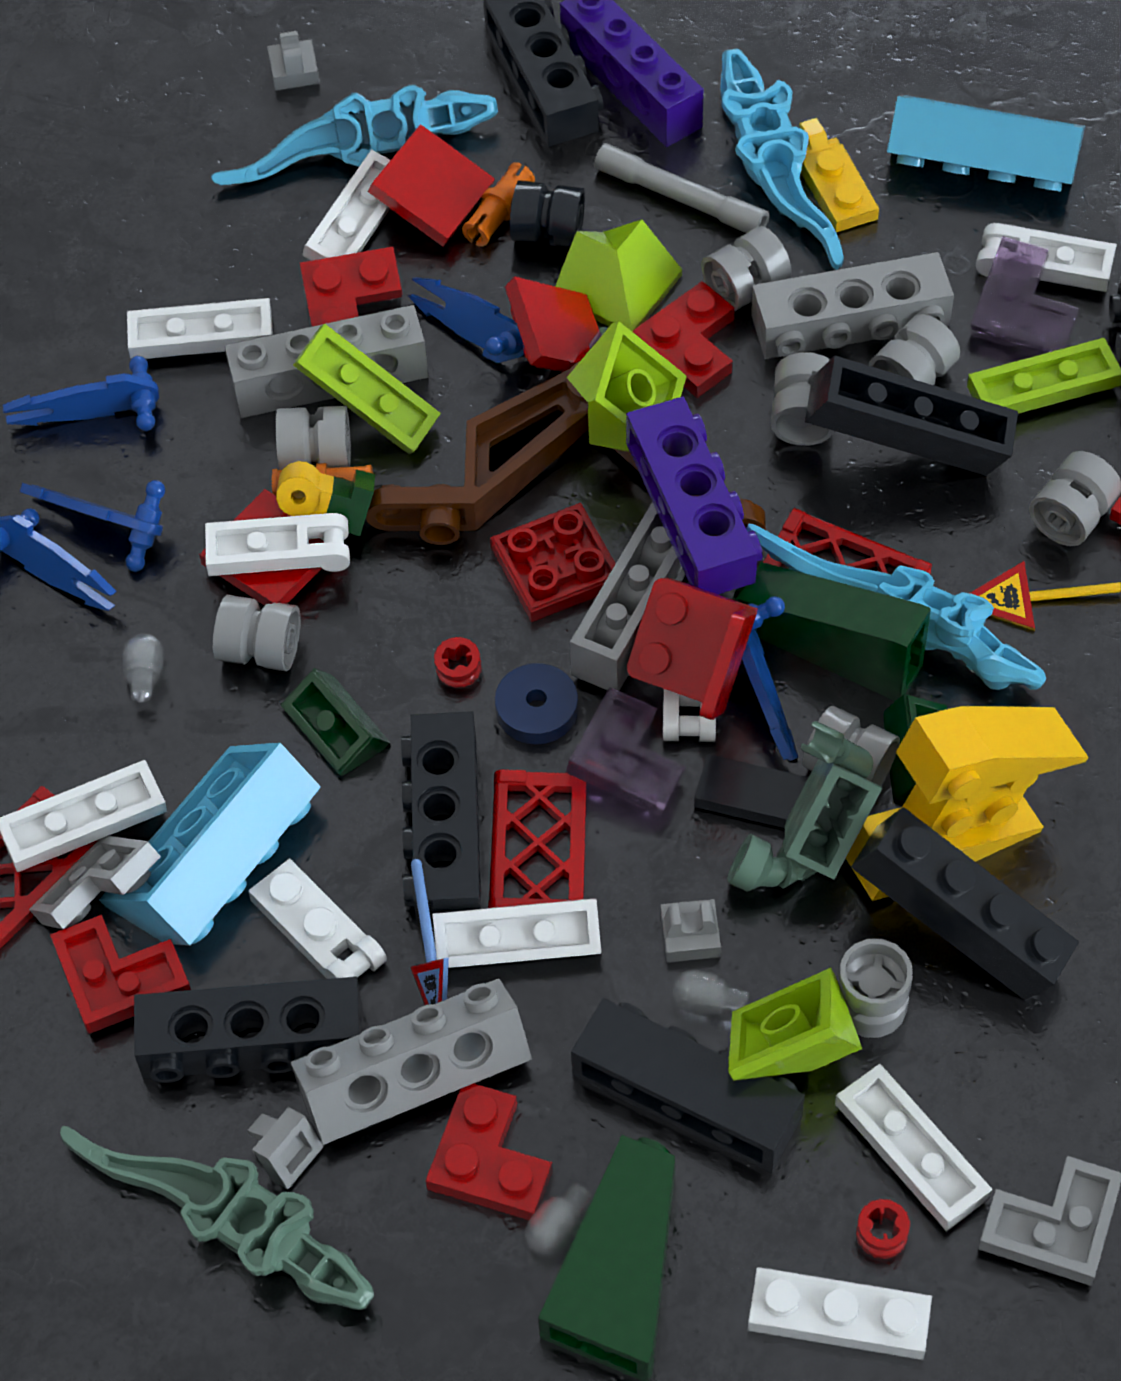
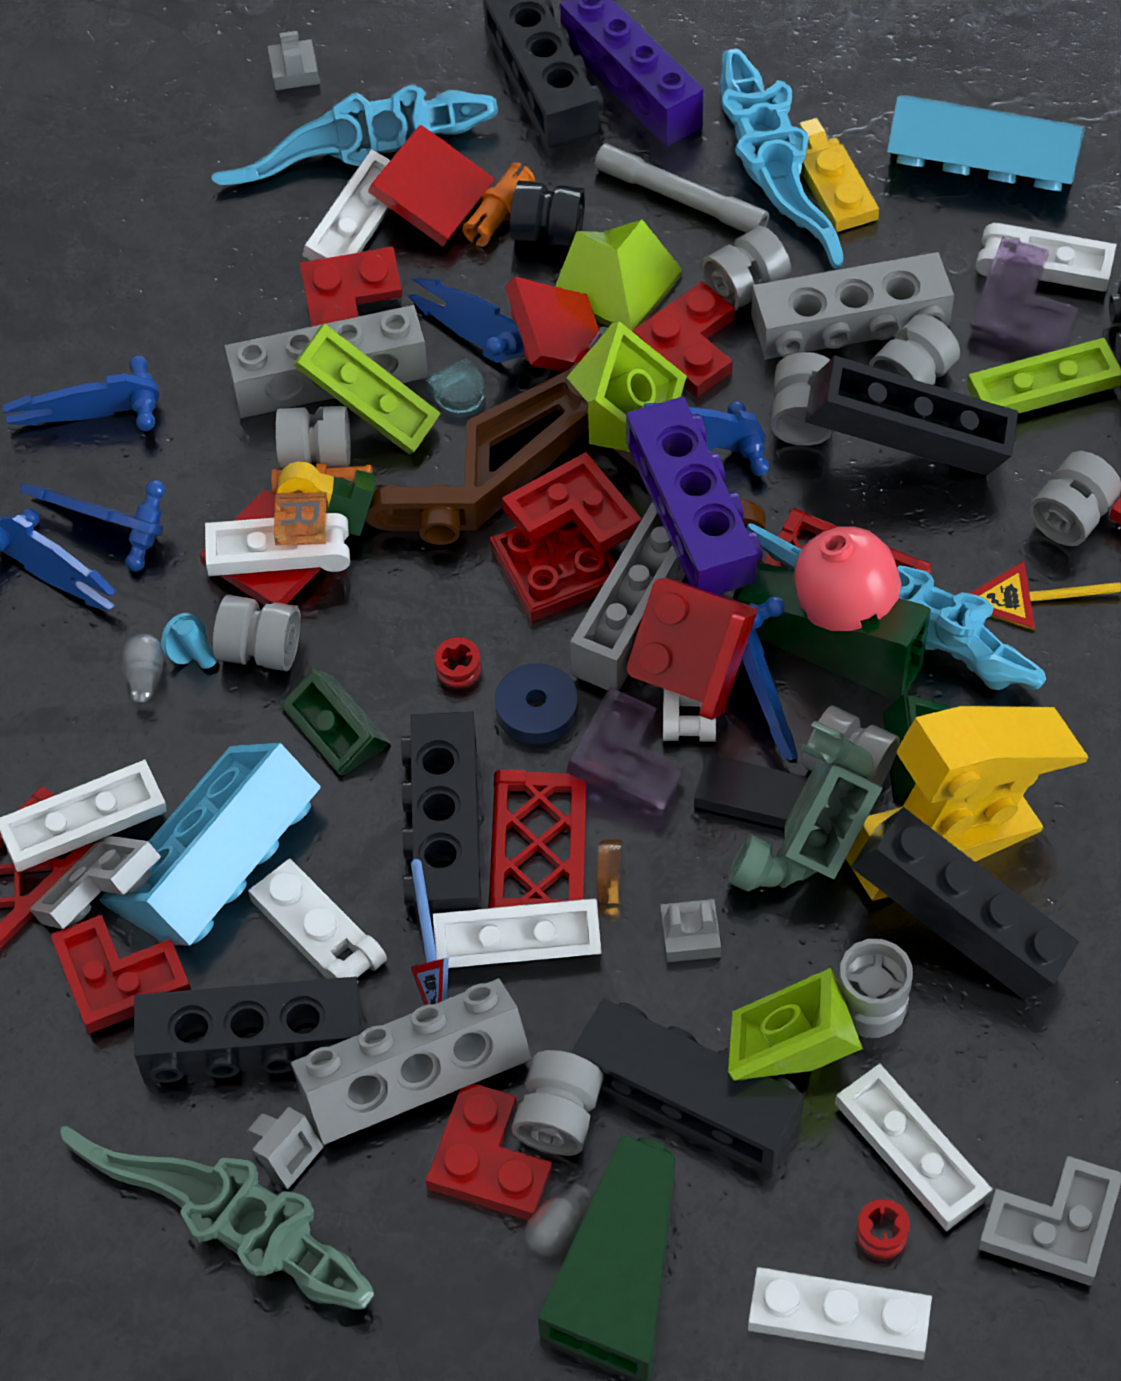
white plate [127,298,273,359] -> none
clear cylinder [672,970,750,1018] -> none
none -> medium azure plate [161,613,218,669]
none -> clear orange tile [274,492,328,545]
none -> clear light blue tile [426,357,485,413]
none -> red plate [502,452,642,554]
none -> light grey wheel [512,1050,603,1156]
none -> clear orange tile [597,839,622,904]
none -> blue piece [644,401,769,476]
none -> coral cylinder [793,526,902,631]

